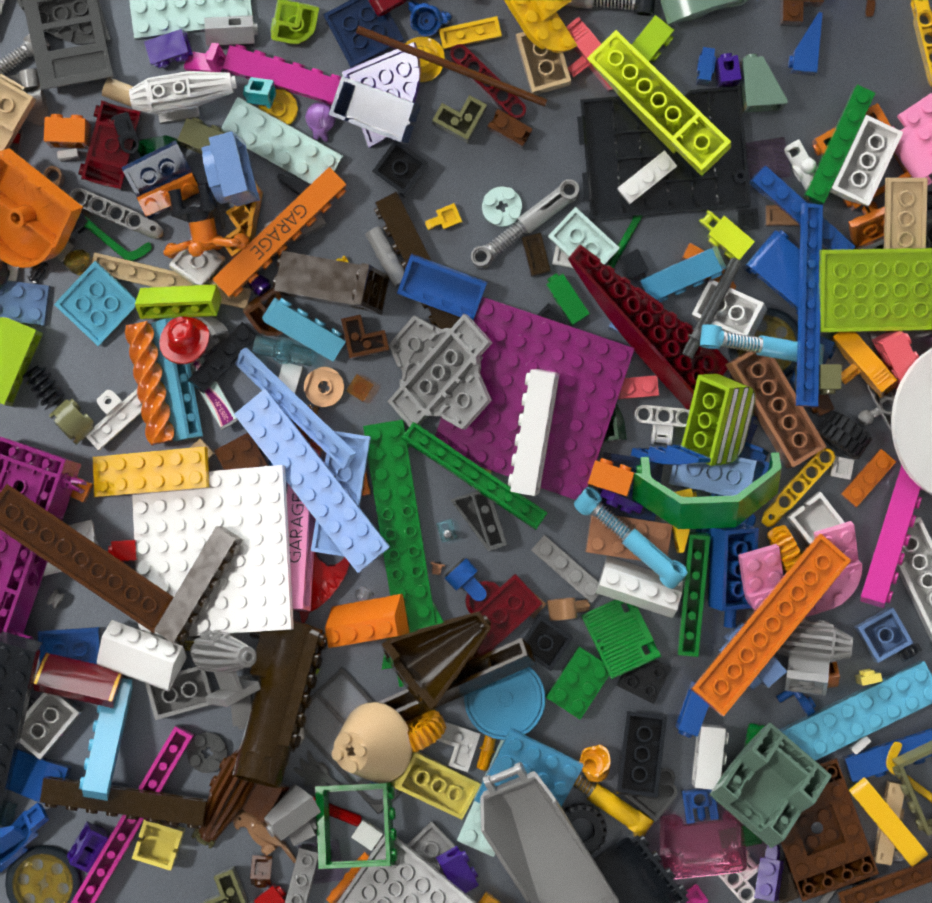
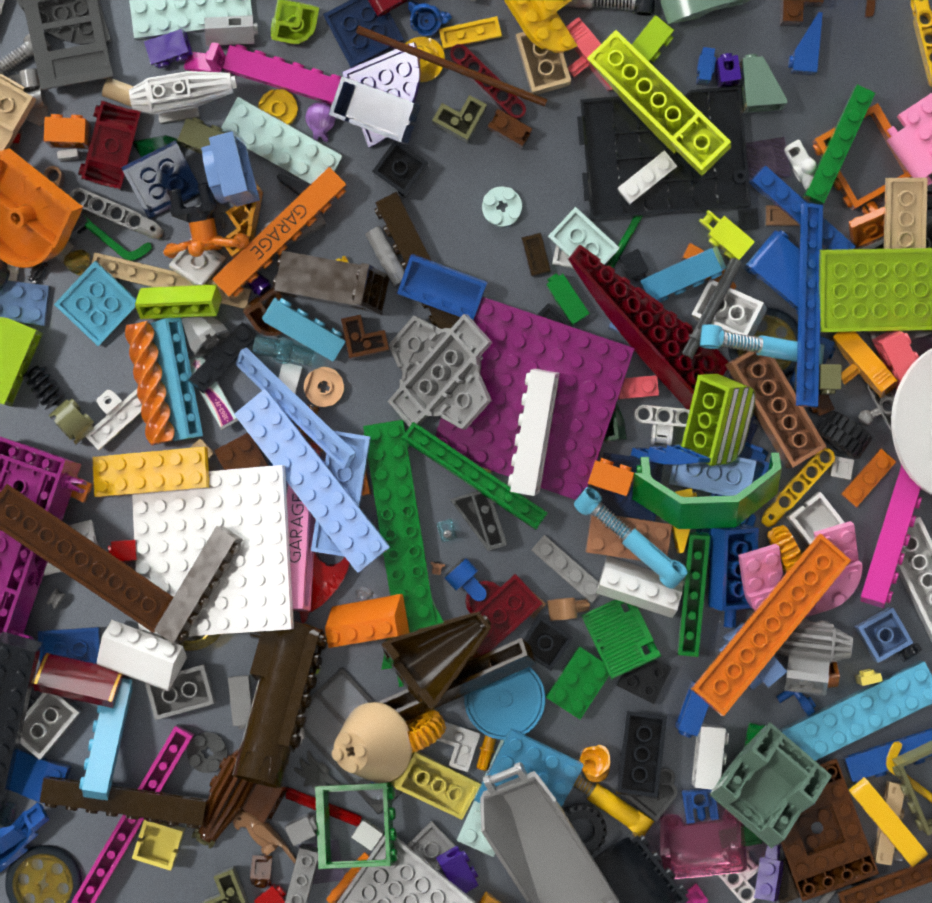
dark purple brick [67,821,108,873] -> none
black piece [111,112,139,154] -> none
orange plate [137,173,199,217] -> none
red hat [159,316,210,364] -> none
light grey piece [190,630,261,707] -> none
teal brick [243,77,276,109] -> none
light grey slope [264,784,321,841] -> none
clear orange plate [346,374,374,402] -> none
yellow plate [425,203,462,230] -> none
light grey piece [471,179,580,270] -> none
dark purple plate [600,489,643,514] -> none
white slope [830,115,903,206] -> none
white tile [849,736,871,755] -> none

